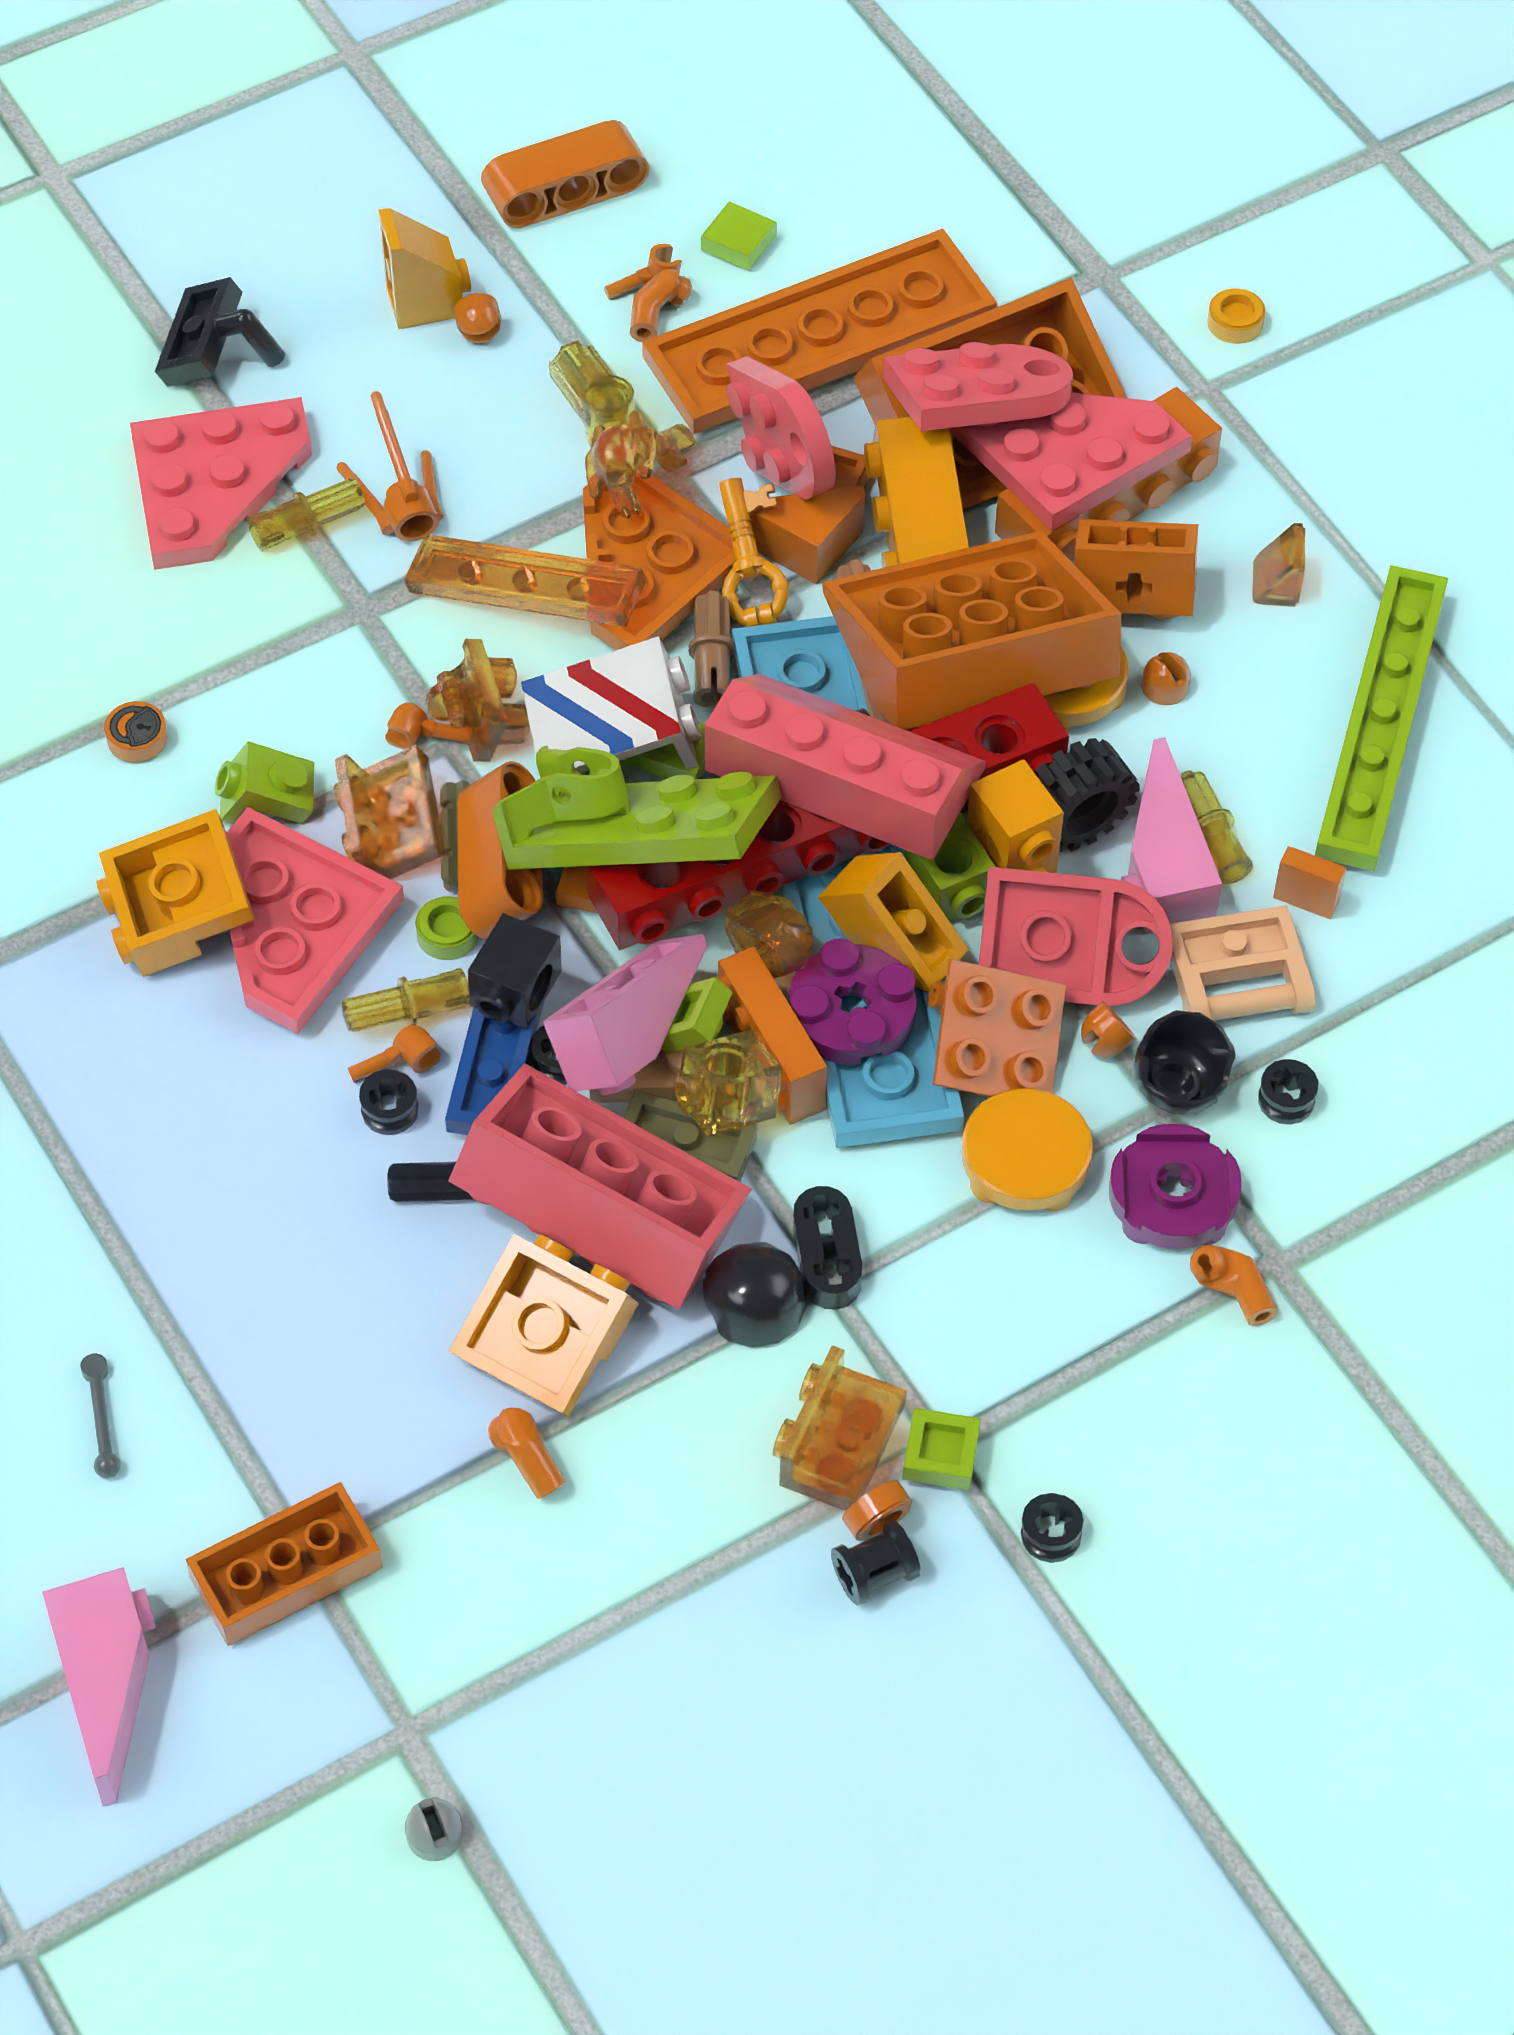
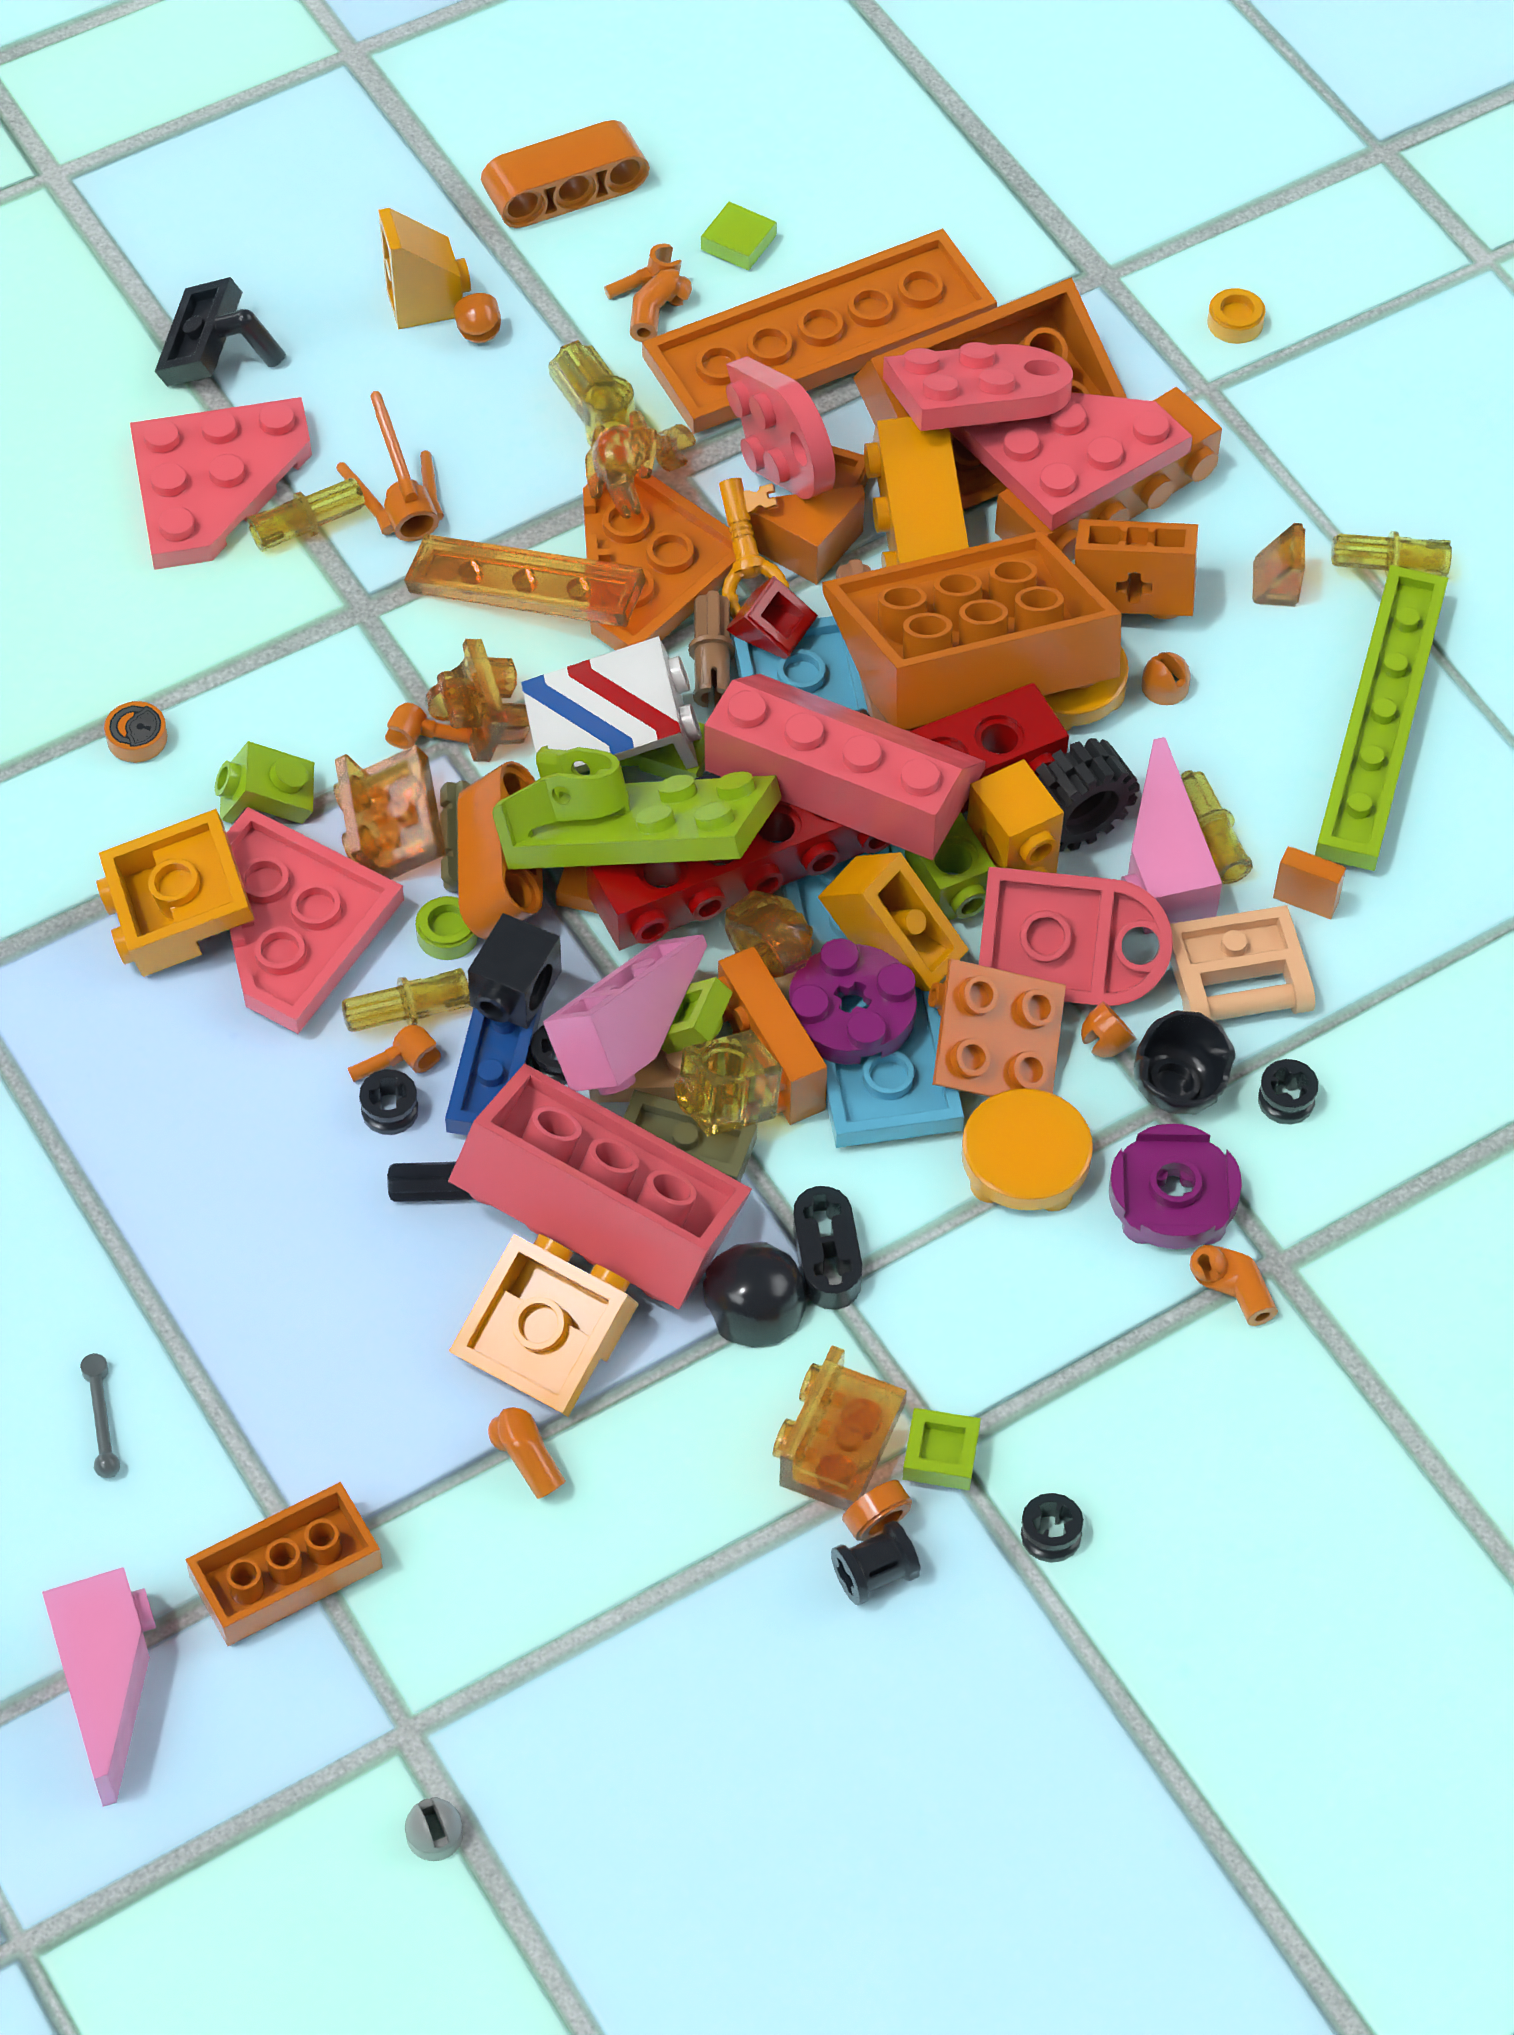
none -> red slope [726,576,818,659]
none -> clear yellow axle [1330,530,1452,577]

